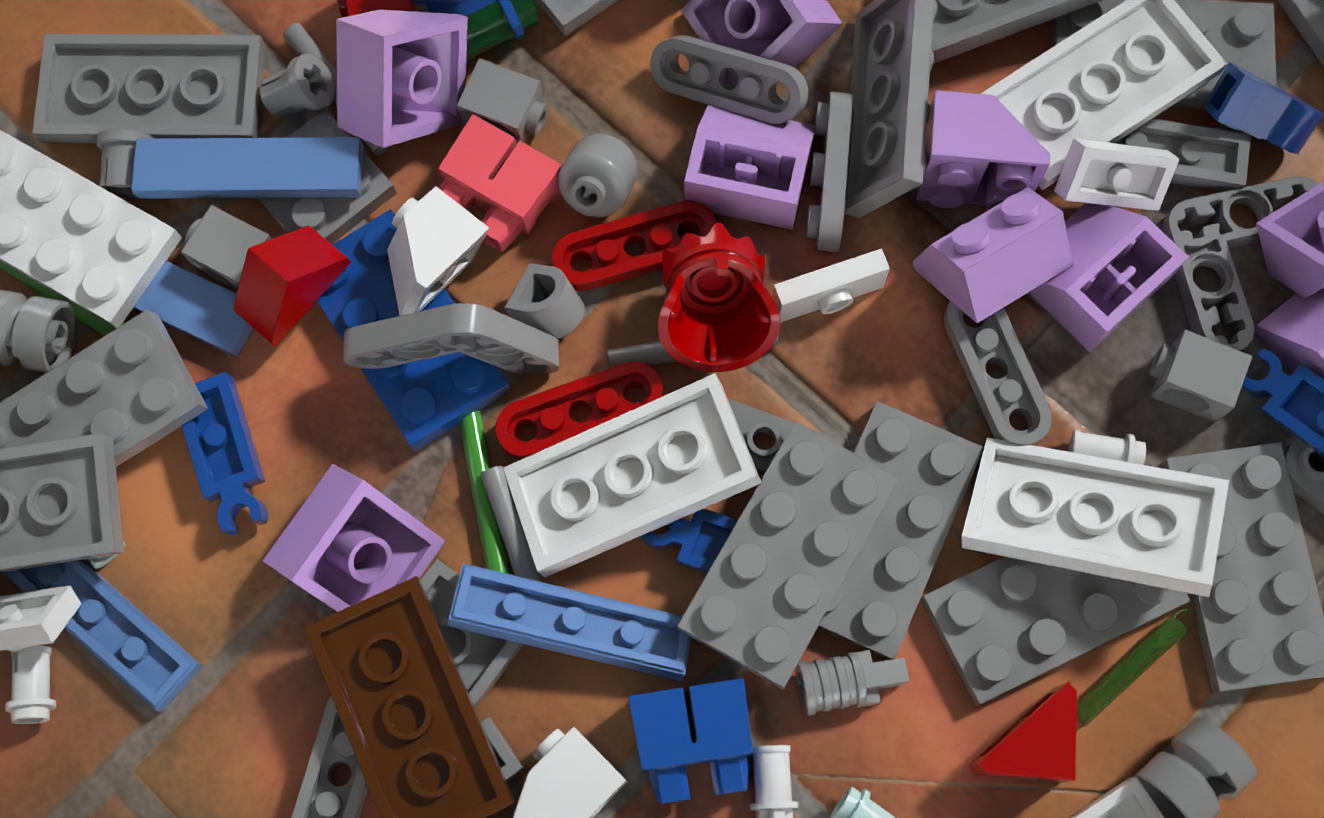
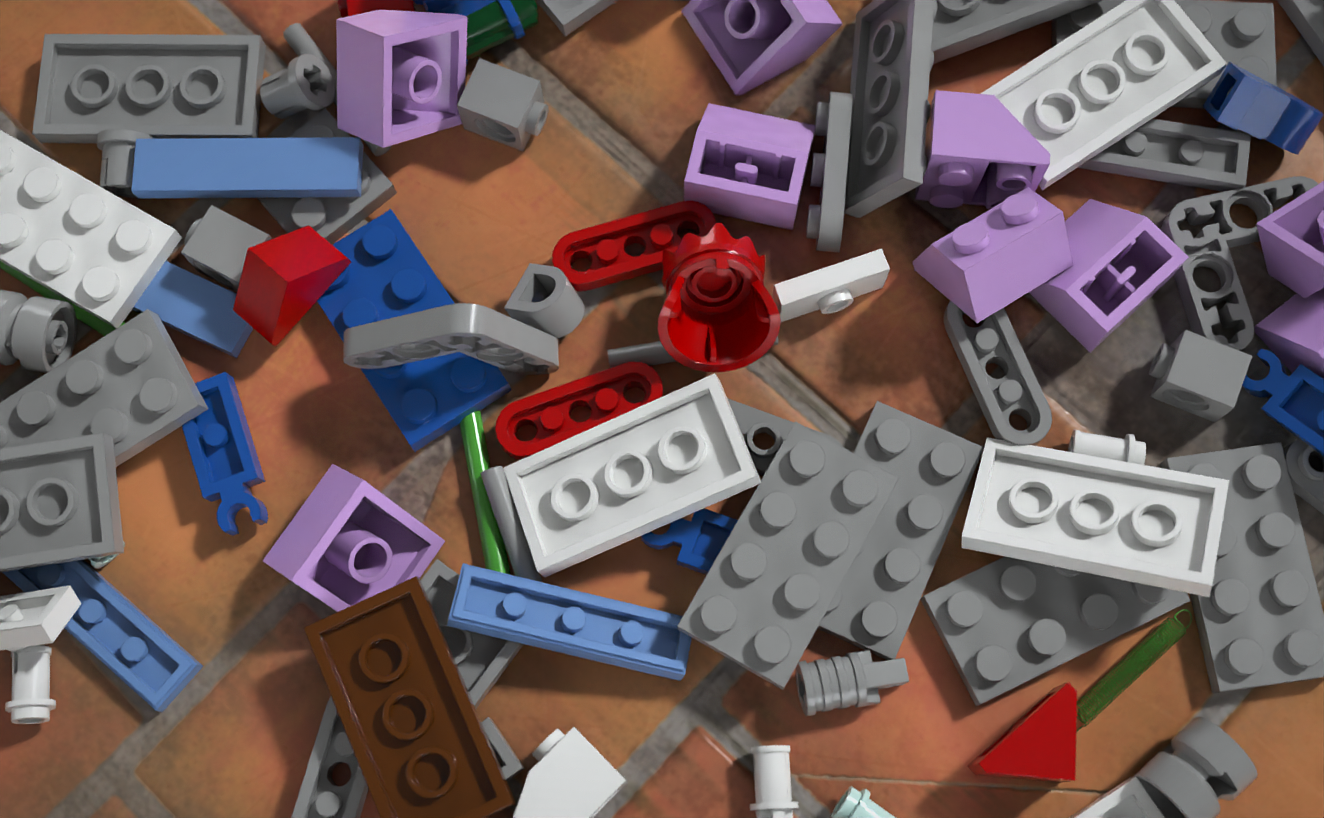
white slope [387,186,489,316] -> none
coral hips [438,114,562,253] -> none
light grey head [558,134,638,218] -> none
blue hips [628,678,753,804] -> none
light grey plate [650,35,808,124] -> none
white plate [1054,138,1179,211] -> none

